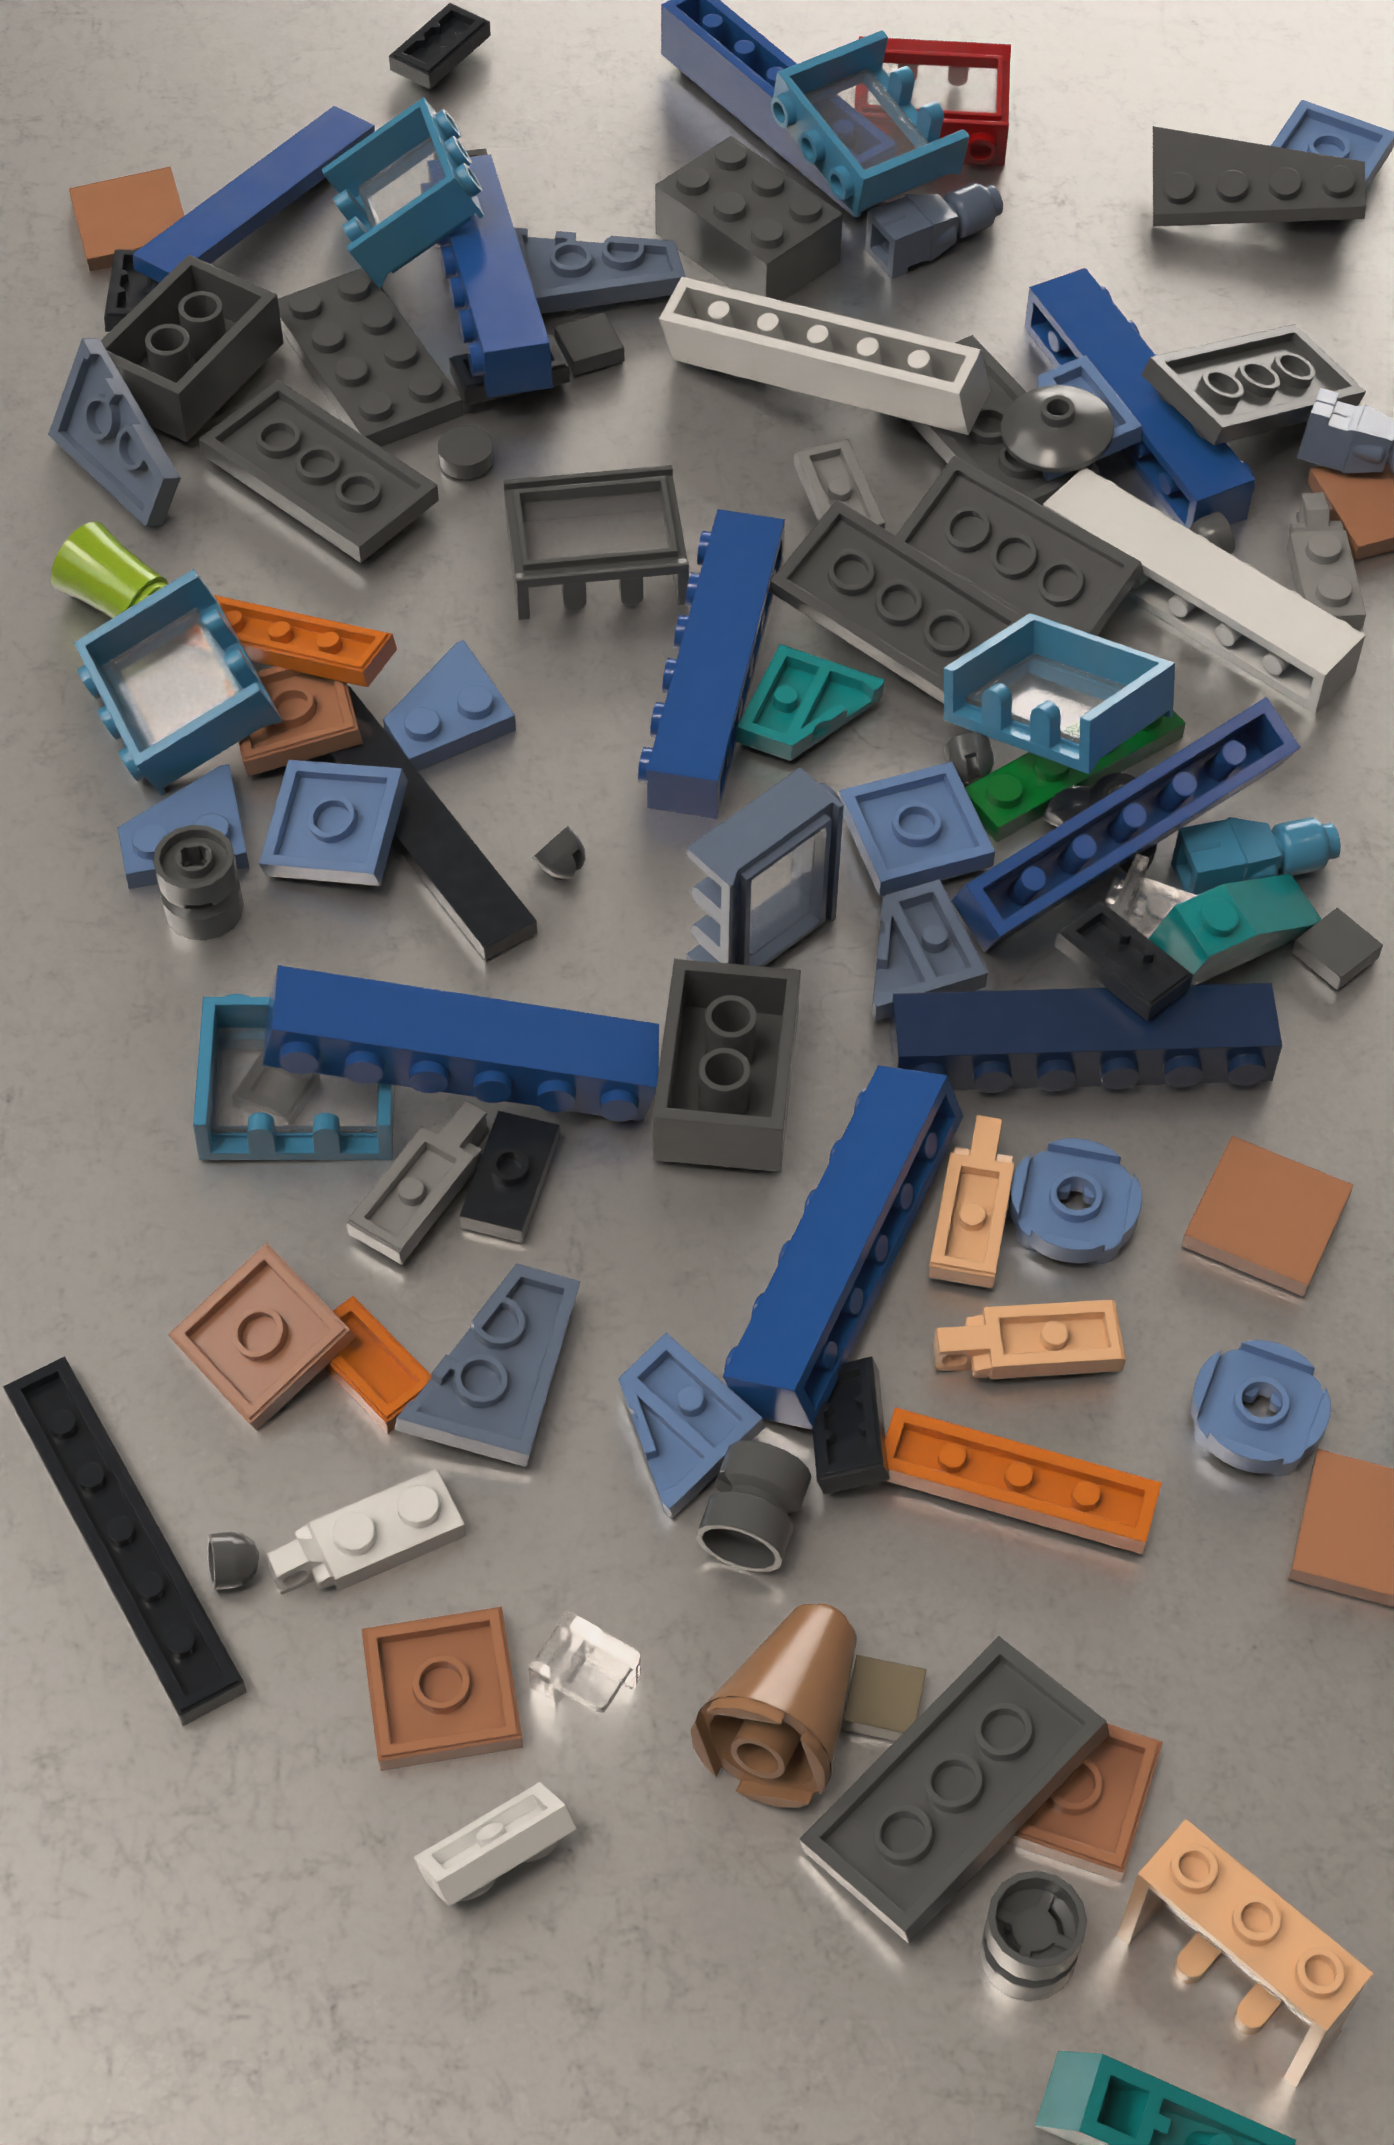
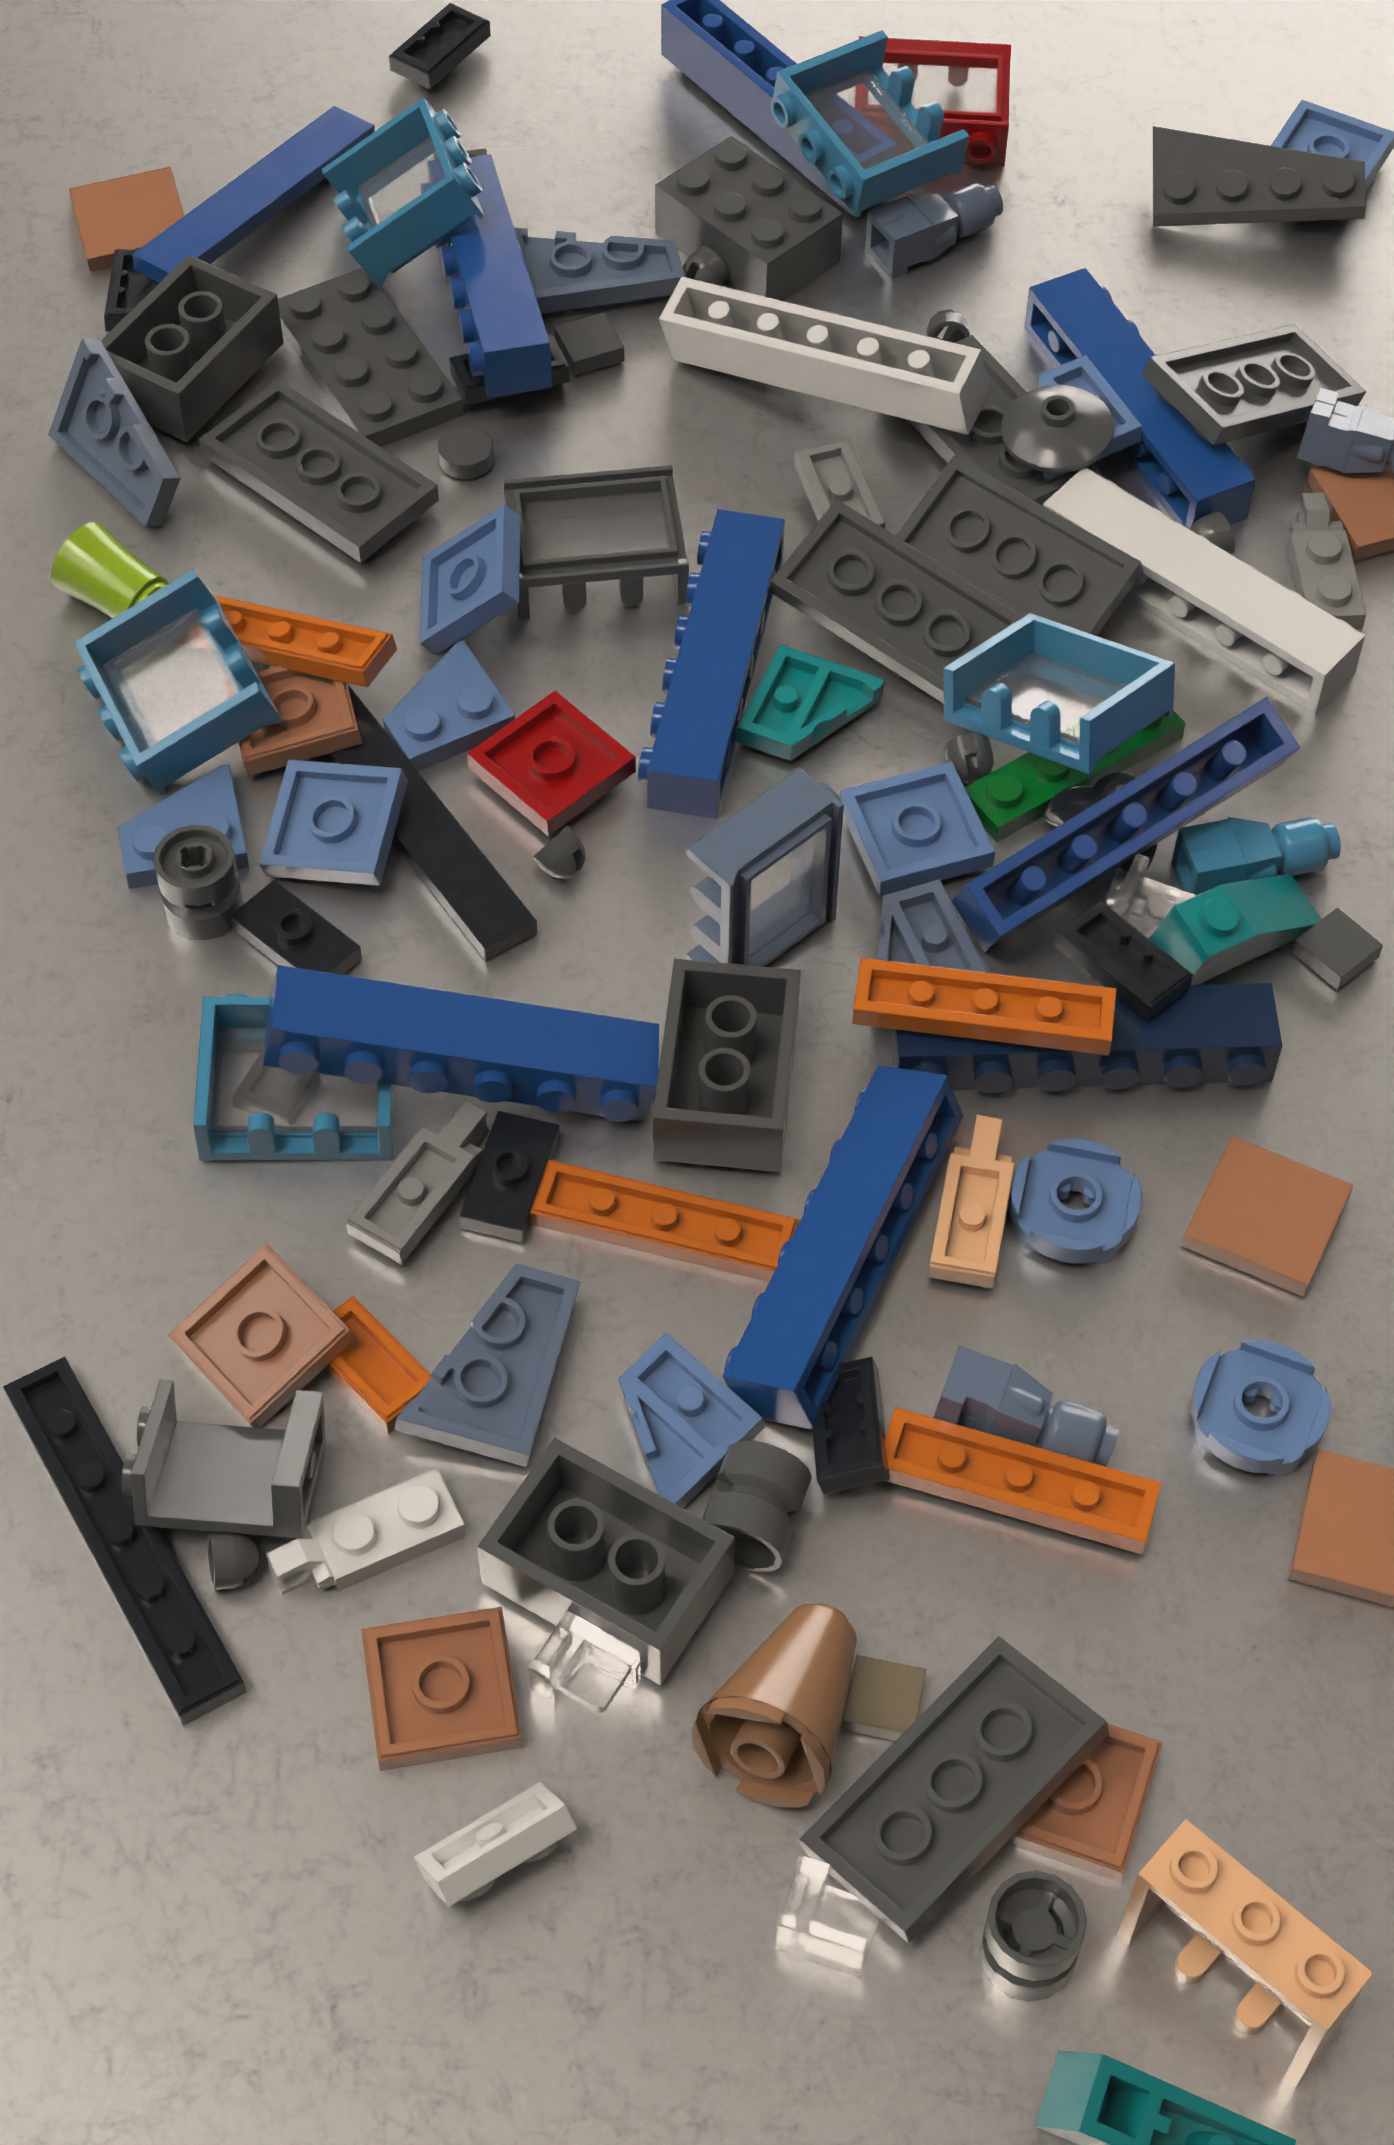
light nougat hinge [932,1299,1126,1379] -> none
none -> panel [121,1379,326,1538]
none -> black plate [230,880,362,975]
none -> medium blue plate [419,504,520,655]
none -> red plate [467,691,636,836]
none -> dark grey brick [477,1437,735,1686]
none -> orange tile [529,1159,799,1282]
none -> dark grey hinge [683,246,729,286]
none -> clear panel [775,1855,880,1979]
none -> orange plate [852,958,1116,1055]
none -> dark grey hinge [926,309,970,343]
none -> sand blue piece [933,1346,1119,1467]

